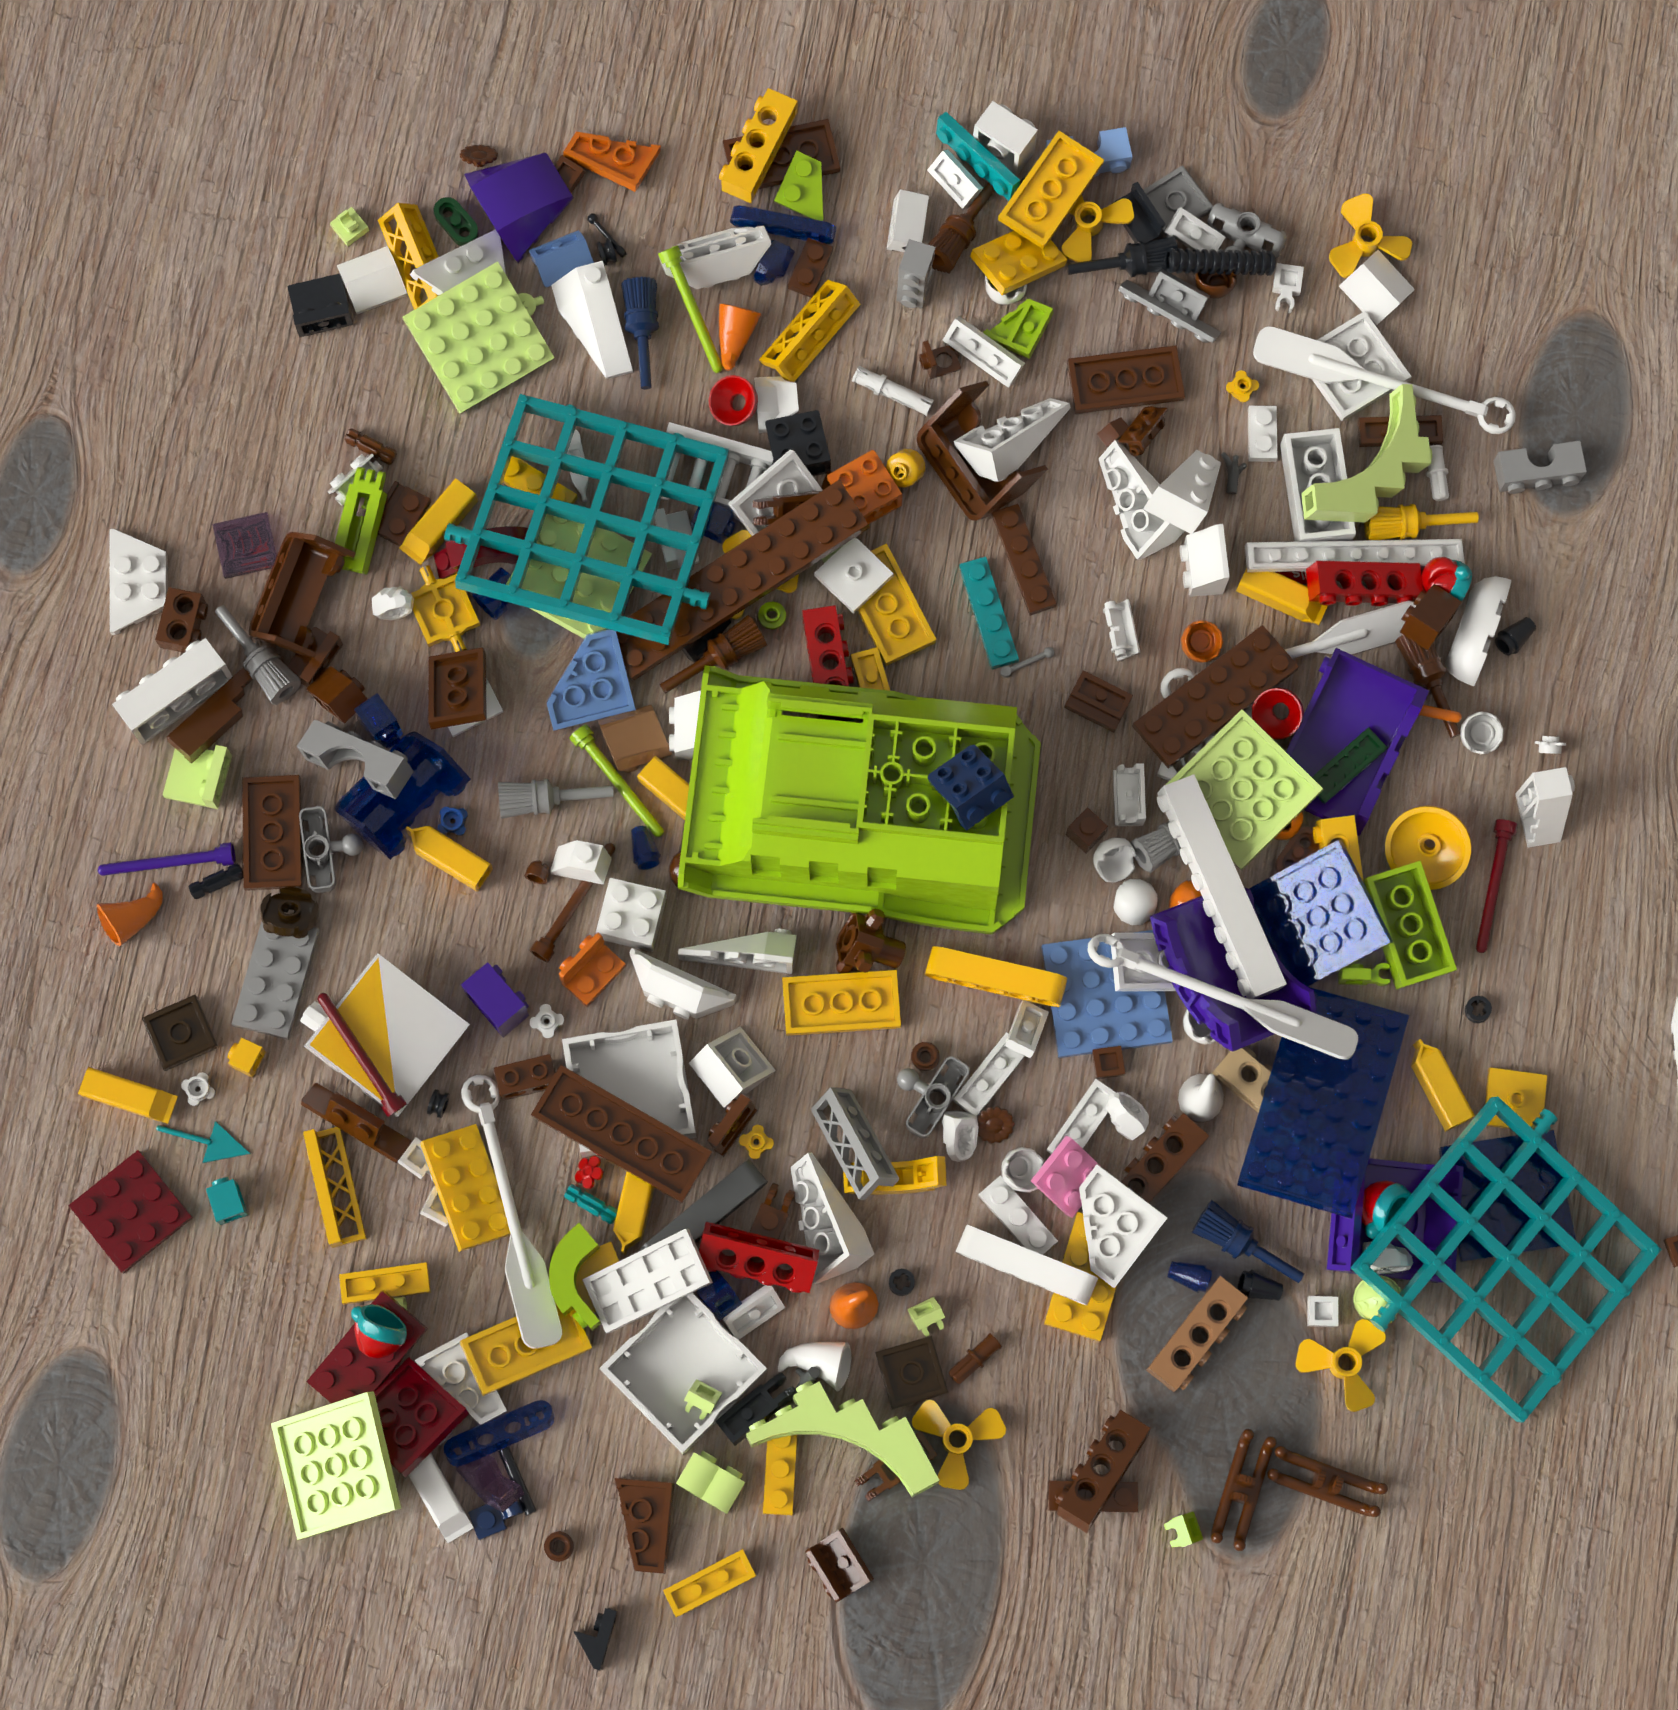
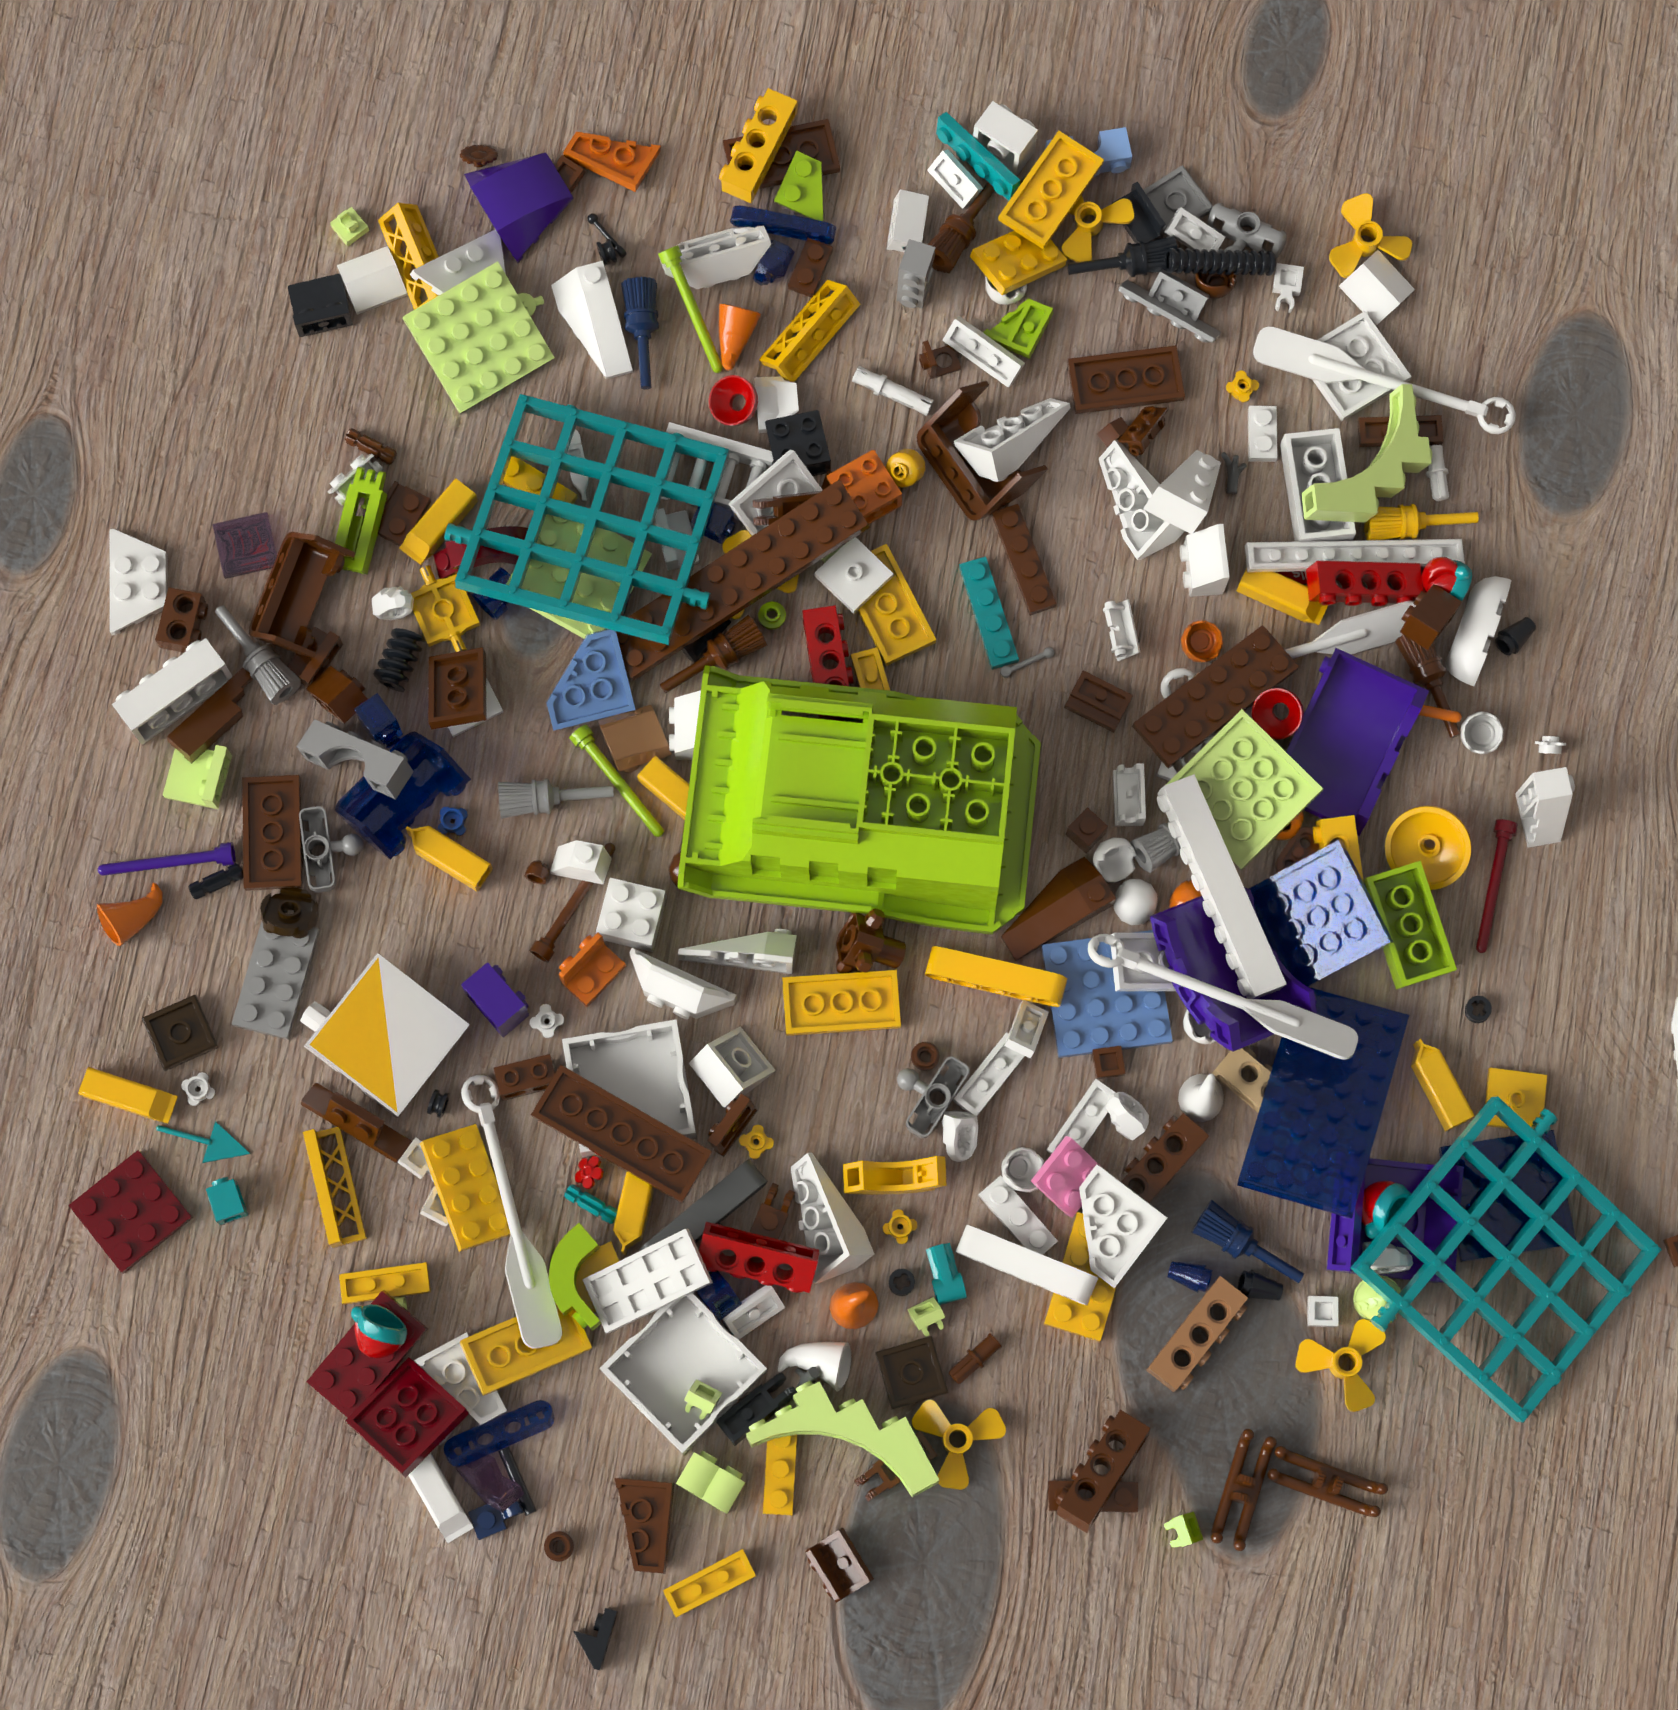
yellow plate [228,1037,266,1078] -> none
yellowish green plate [271,1391,401,1540] -> none
dark red piece [317,993,407,1117] -> none
dark green plate [433,197,479,246] -> none
medium blue panel [529,230,594,287] -> none
clear blue cone [631,826,661,870] -> none
light grey fence [811,1087,899,1200] -> none
dark blue bracket [928,745,1014,831] -> none
reddish brown piece [977,1106,1015,1144] -> none
dark green plate [1312,727,1388,805] -> none
lime plate [1338,963,1390,986] -> none
light grey arch [1493,441,1587,494] -> none
none -> black piece [373,628,426,692]
none -> yellow plate [883,1209,917,1244]
none -> teal piece [926,1243,967,1305]
none -> reddish brown wedge [1001,857,1116,961]

